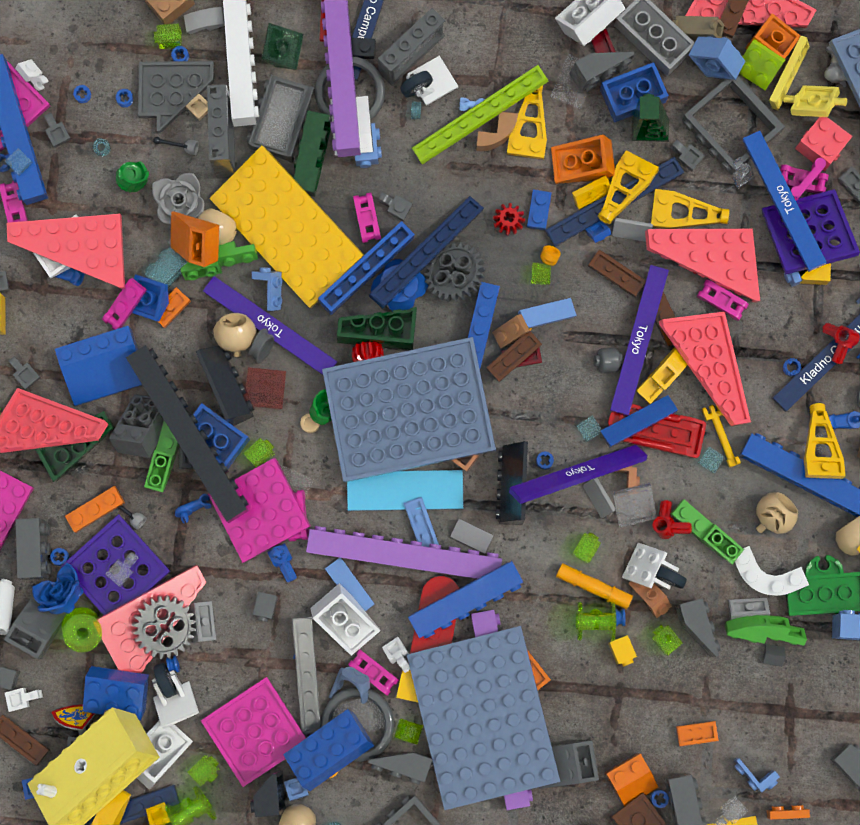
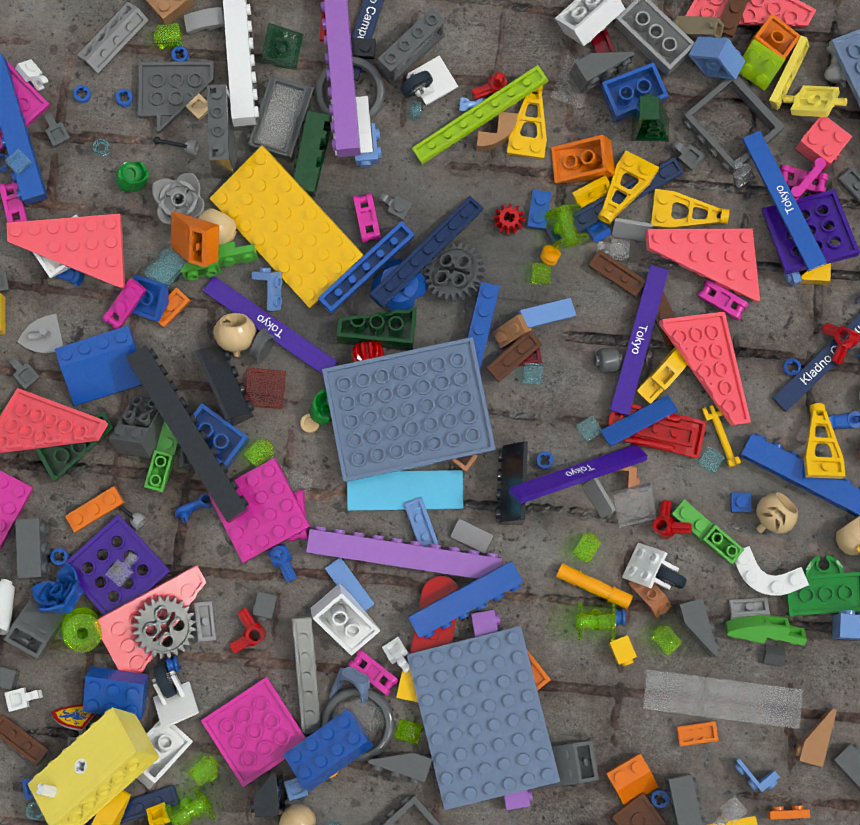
none -> light grey shield [17,314,64,353]
none -> clear light blue bush [26,801,43,820]
none -> light grey fence [77,2,148,73]
none -> red axle [230,608,266,653]
none -> red axle [472,72,507,100]
none -> clear light blue tile [523,363,543,384]
none -> clear neon green hose [545,203,589,249]
none -> clear plate [596,239,630,261]
none -> clear plate [642,670,803,729]
none -> blue plate [730,493,751,513]
none -> medium nougat slope [795,708,837,767]

